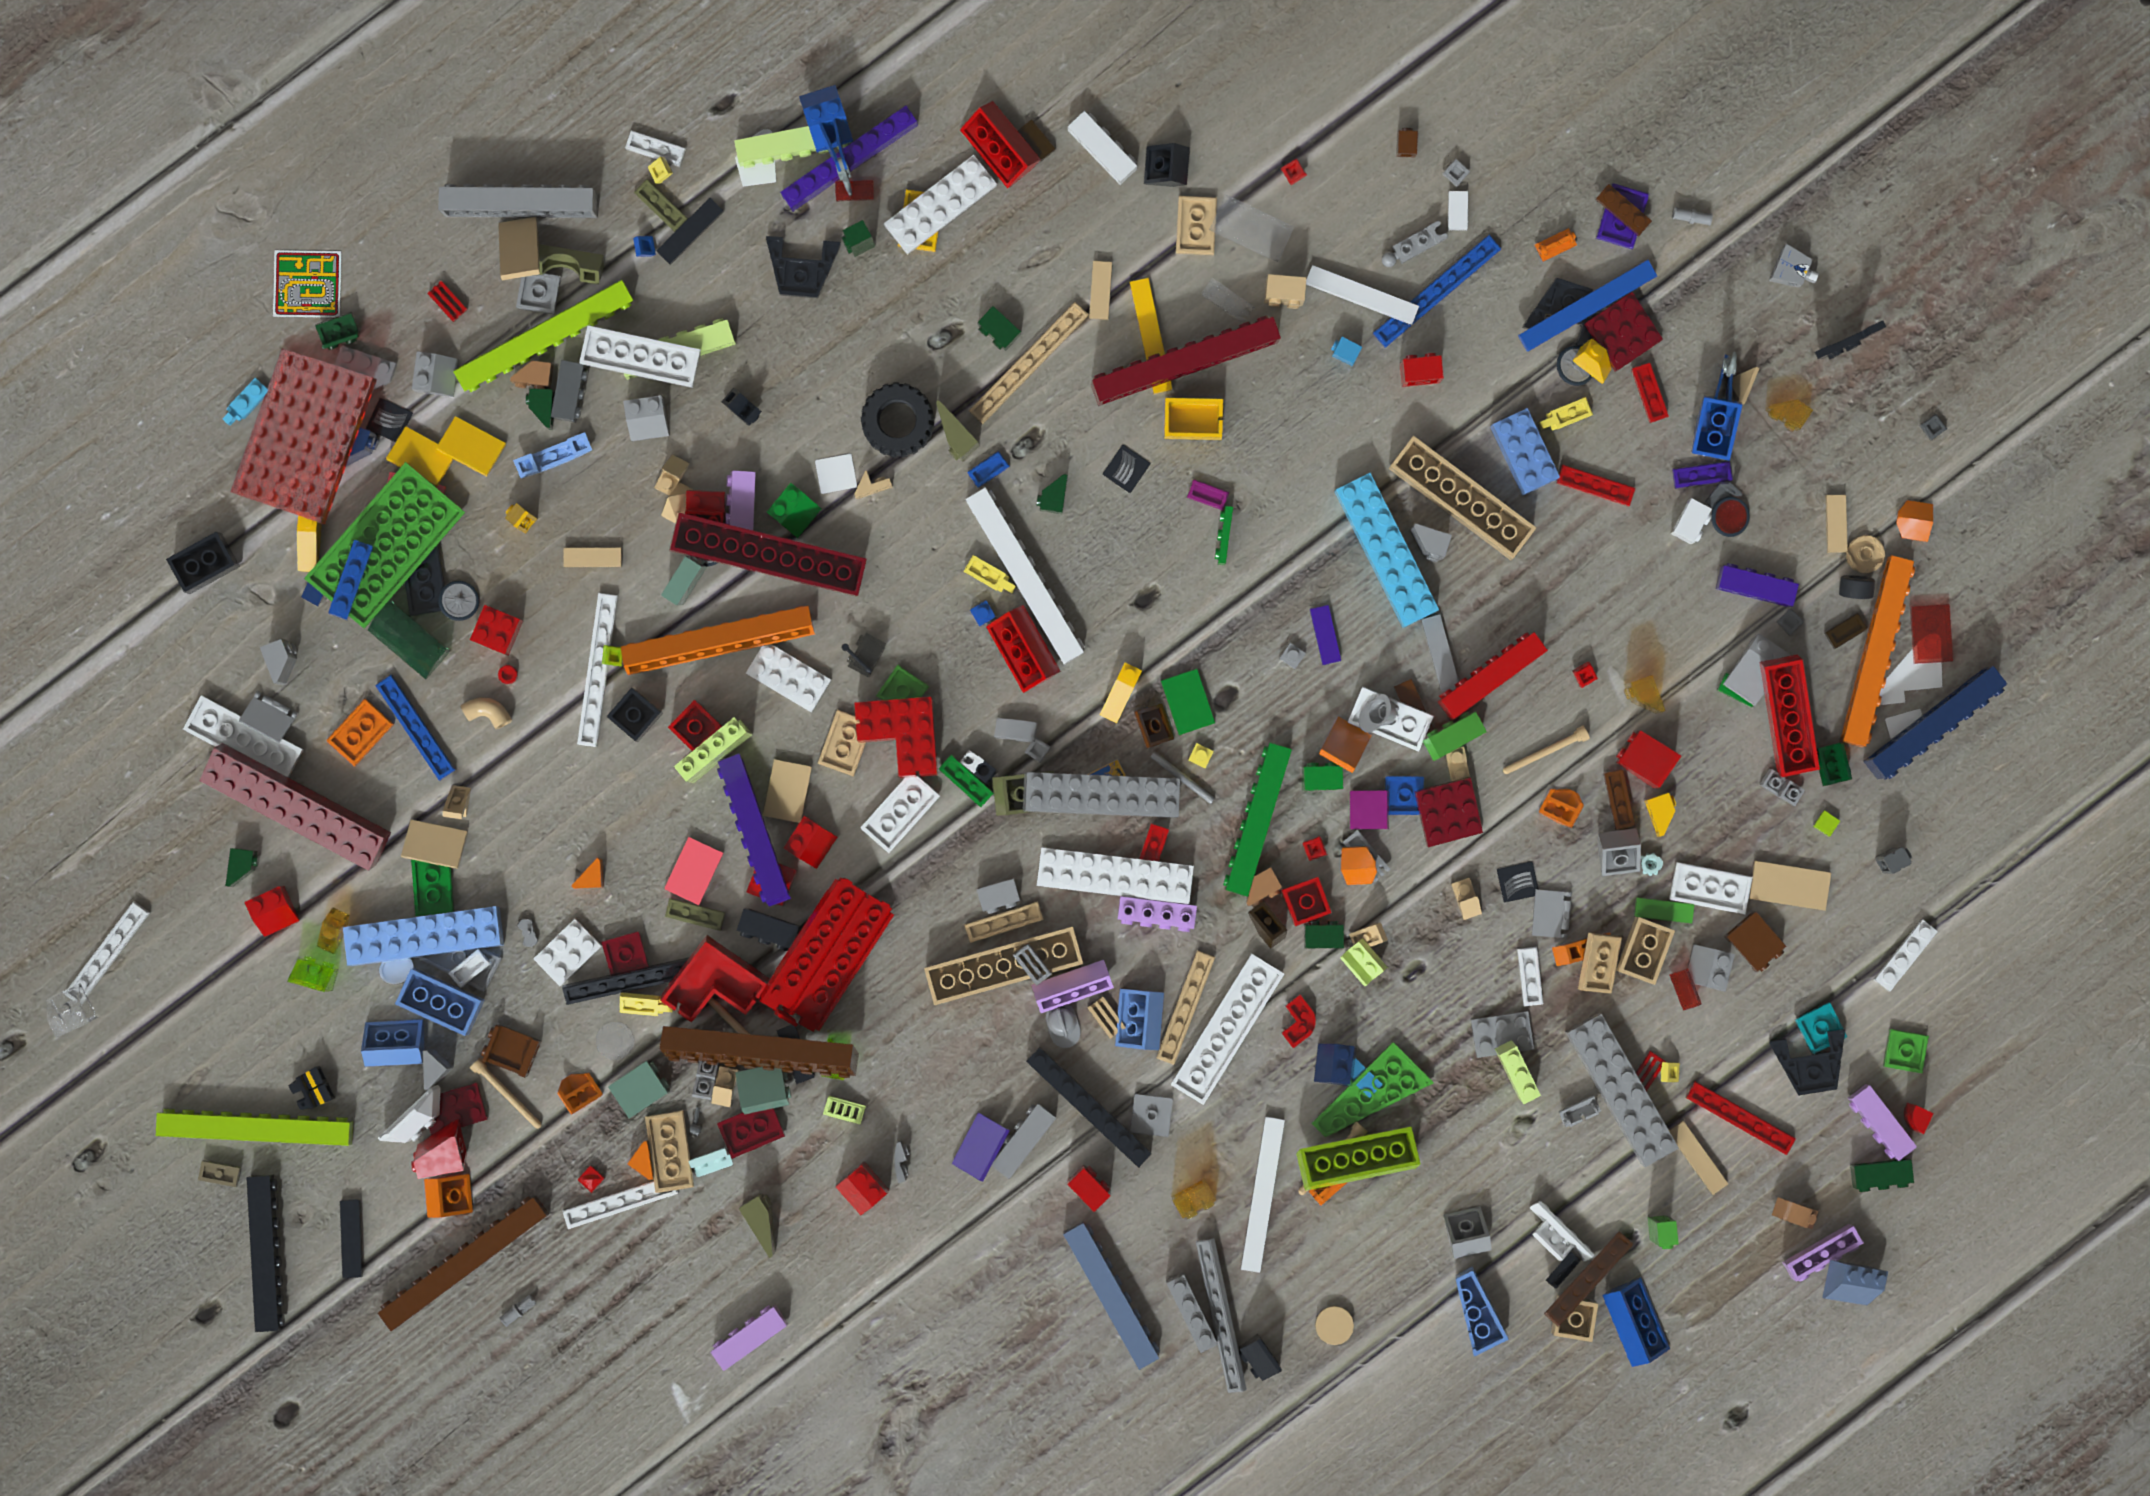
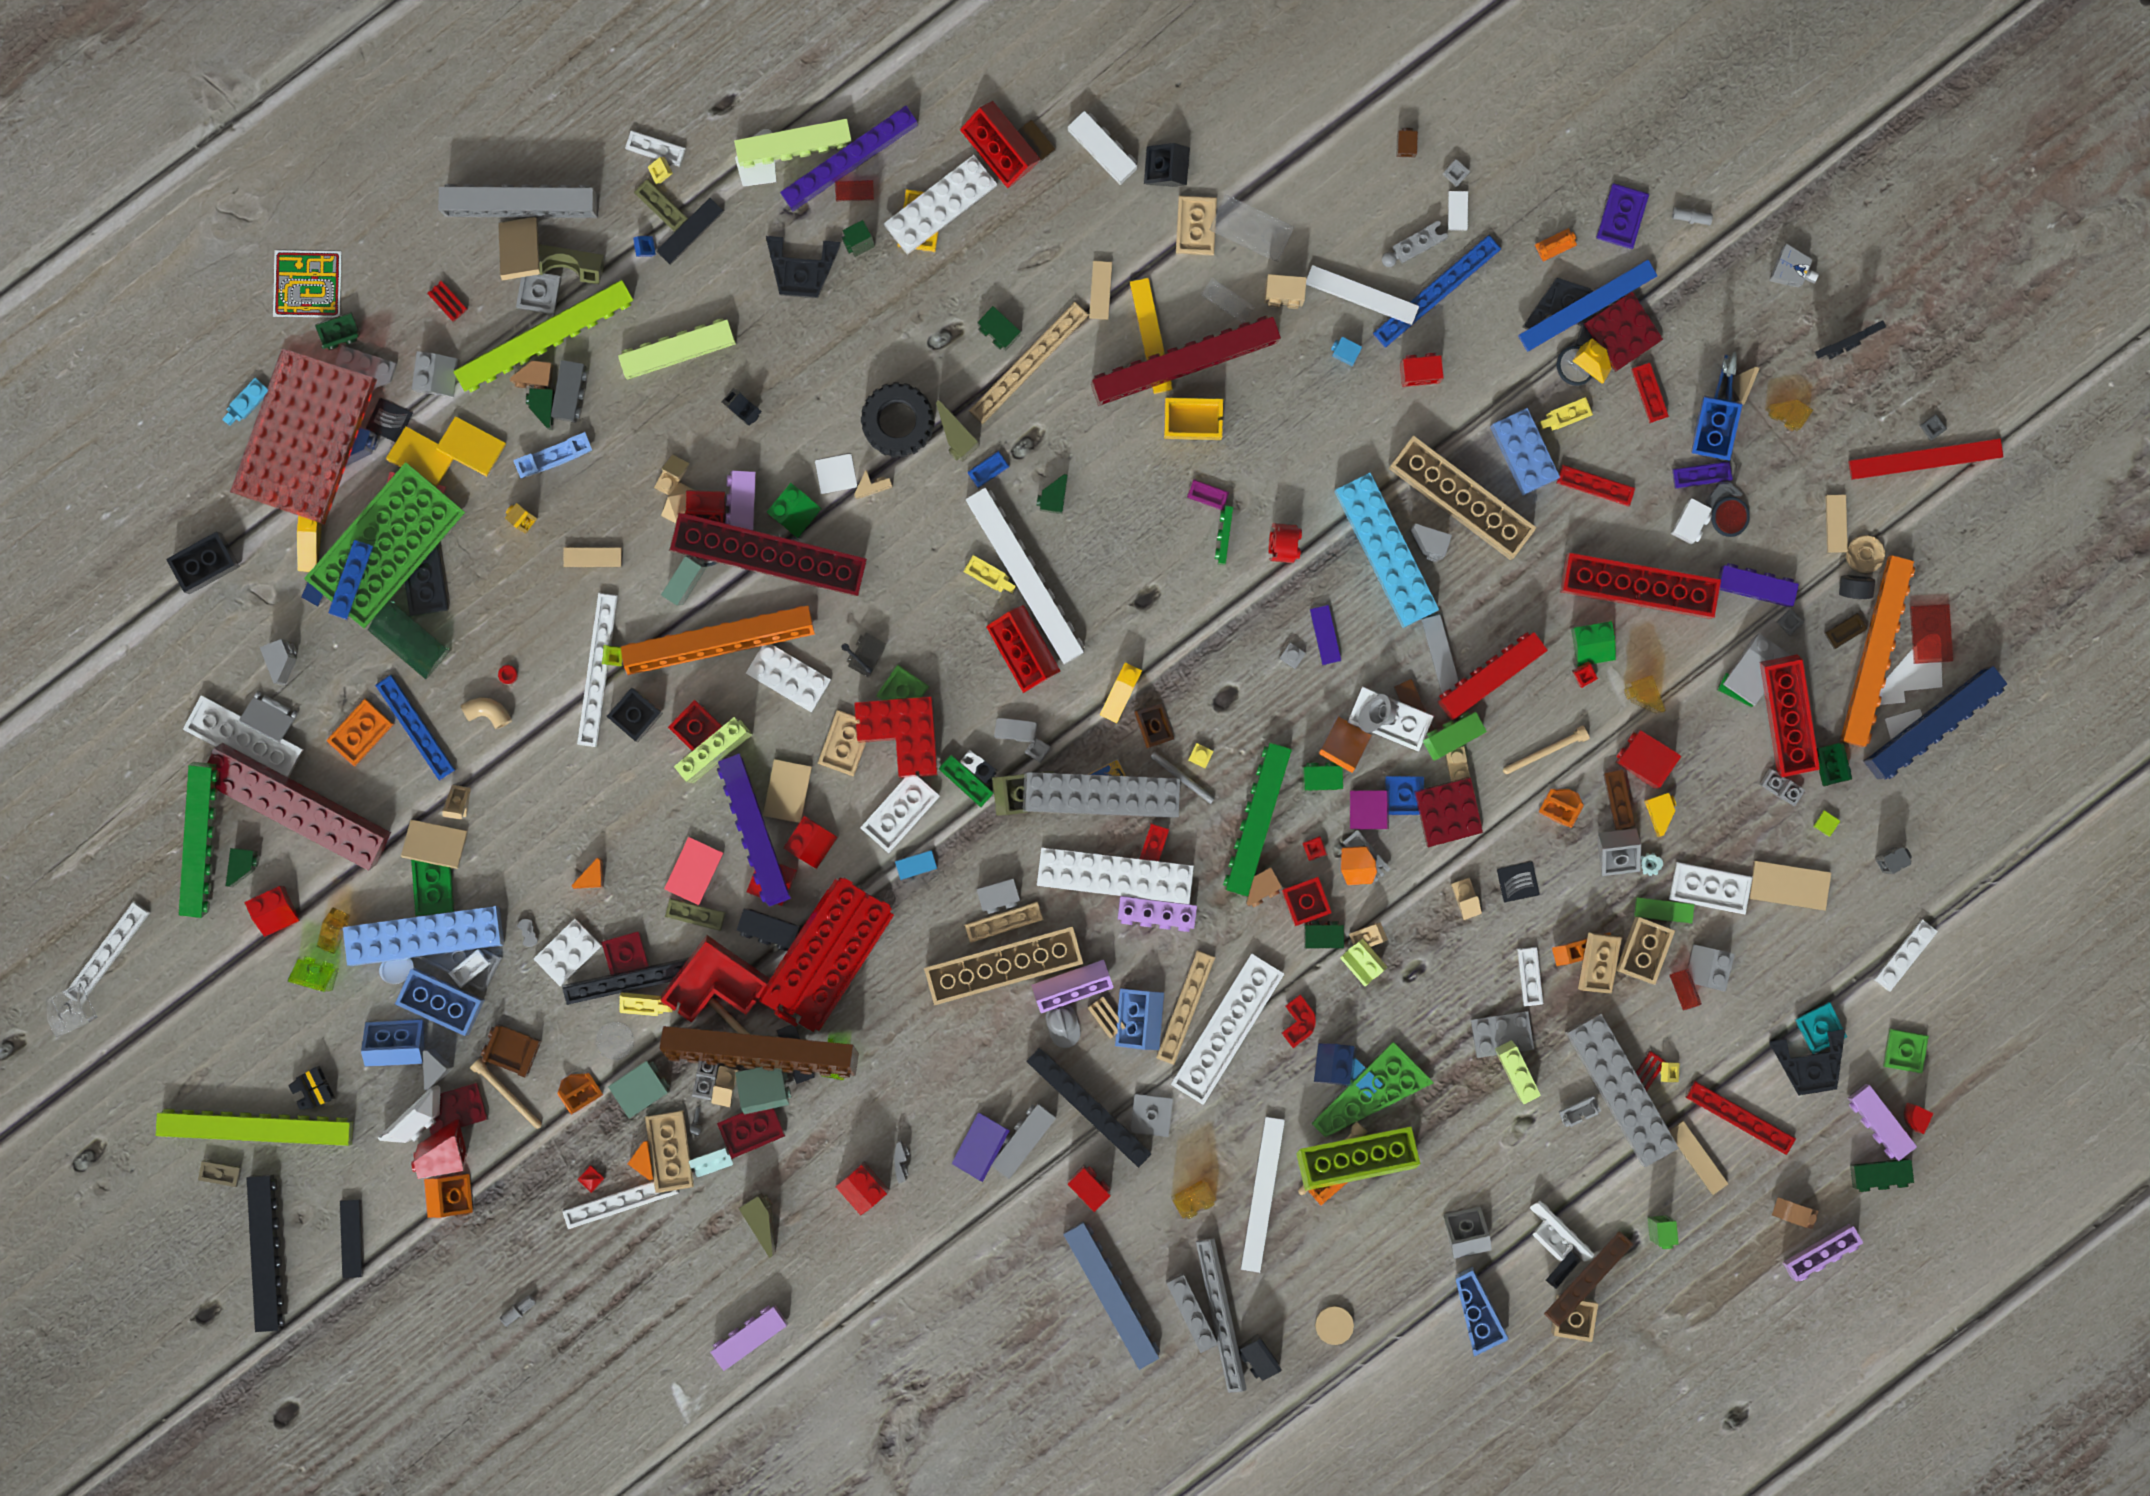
reddish brown brick [377,1196,549,1332] -> none
light grey wheel [438,581,479,621] -> none
red brick [470,605,523,656] -> none
white plate [579,325,701,388] -> none
light grey slope [623,396,669,441] -> none
blue slope [799,85,853,196] -> none
yellowish green slope [823,1095,866,1124] -> none
blue plate [970,601,996,627] -> none
light grey tile [1013,944,1052,986] -> none
black sticker [1103,445,1150,493] -> none
green tile [1161,669,1215,735] -> none
dark brown slope [1248,901,1287,949] -> none
red tile [1281,158,1307,185] -> none
light grey piece [1532,889,1572,938] -> none
reddish brown plate [1595,184,1652,237] -> none
blue slope [1602,1277,1670,1367] -> none
reddish brown panel [1724,911,1787,972] -> none
sand blue slope [1822,1260,1888,1305] -> none
orange slope [1896,500,1933,542] -> none
none -> green brick [179,762,219,918]
none -> dark azure tile [895,850,937,880]
none -> red brick [1268,523,1302,563]
none -> red brick [1560,553,1721,619]
none -> green slope [1571,621,1616,667]
none -> red tile [1848,439,2004,480]

